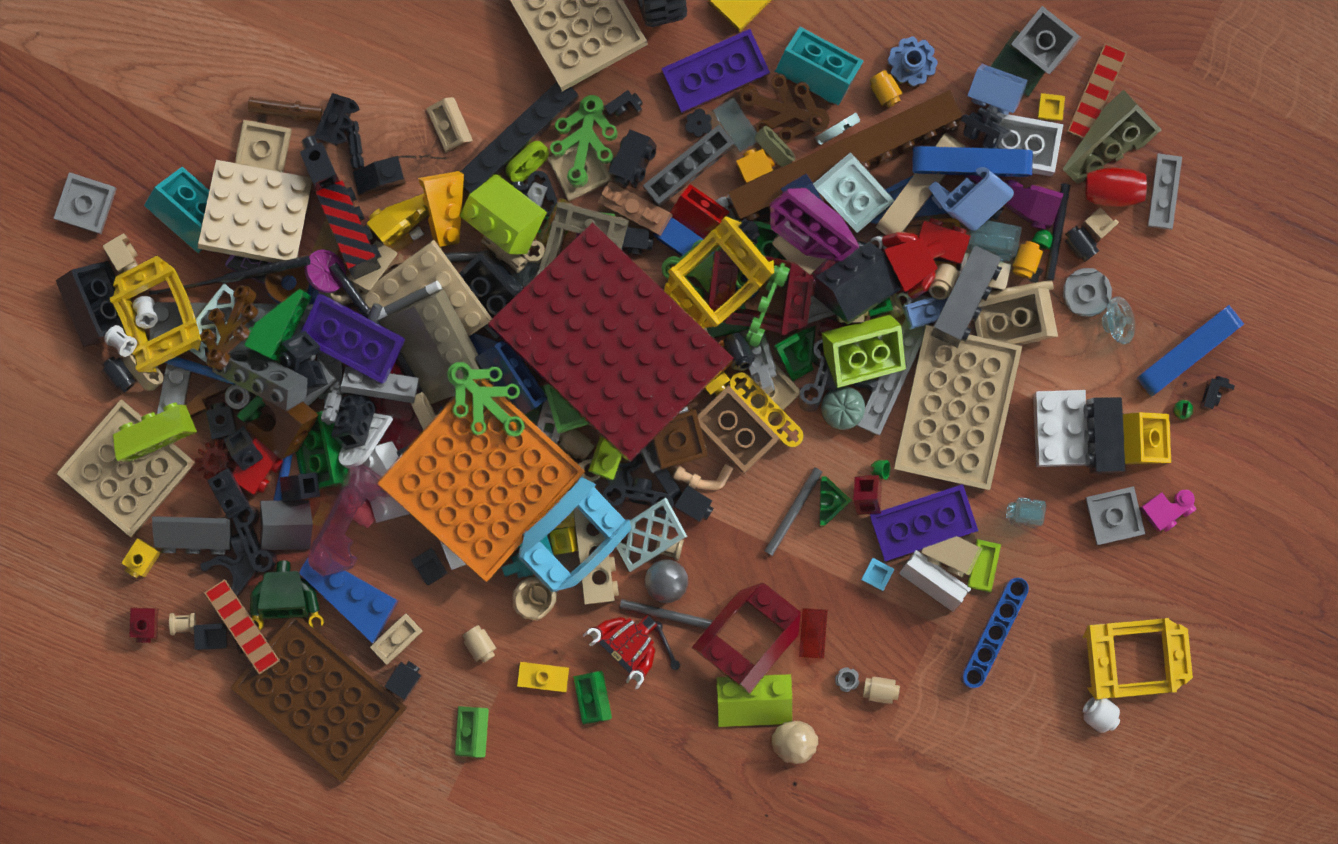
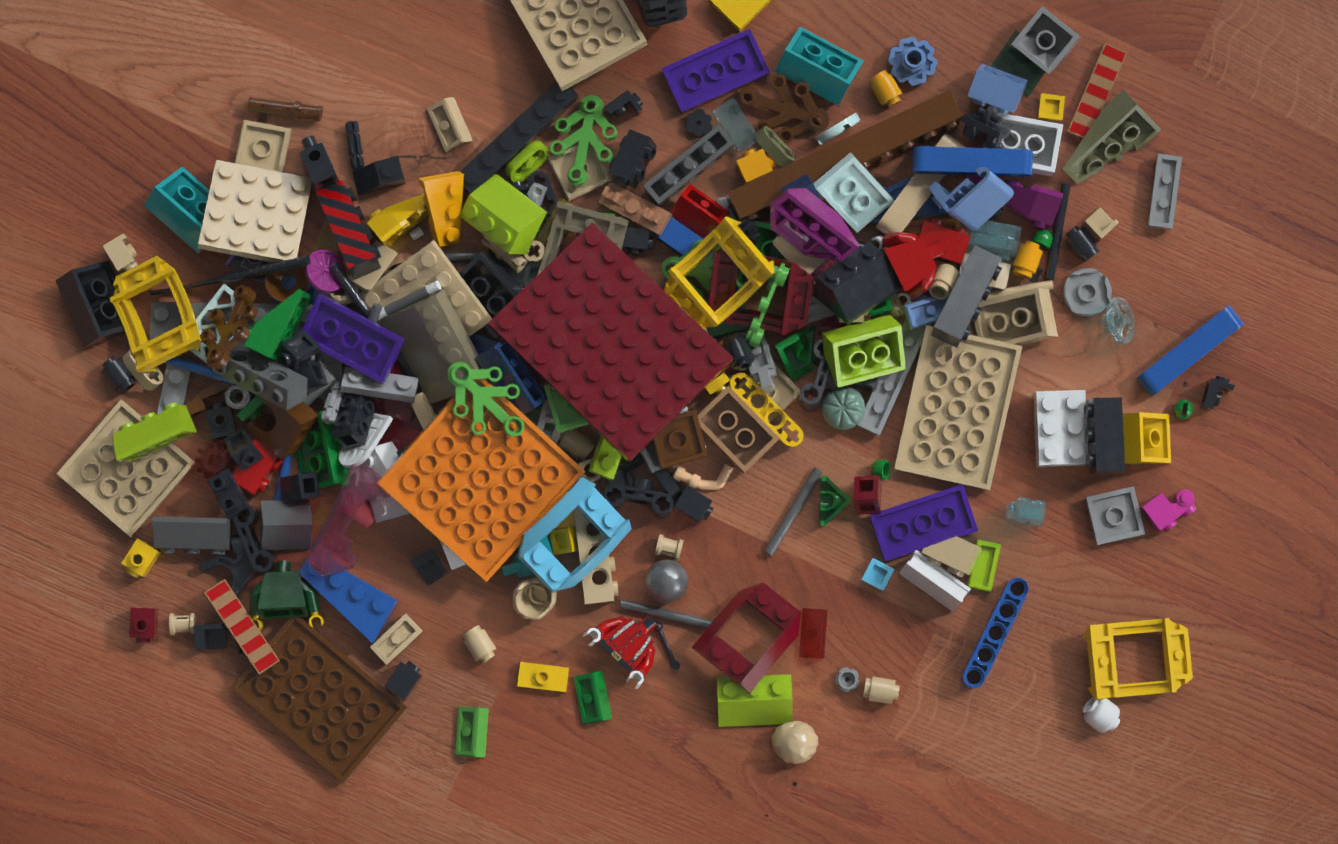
light grey plate [54,172,117,234] -> none
white bush [104,325,137,357] -> none
white bush [133,296,158,329] -> none
black plate [314,93,360,146] -> none
light aqua window [616,498,687,572] -> none
red piece [1085,167,1147,207] -> none

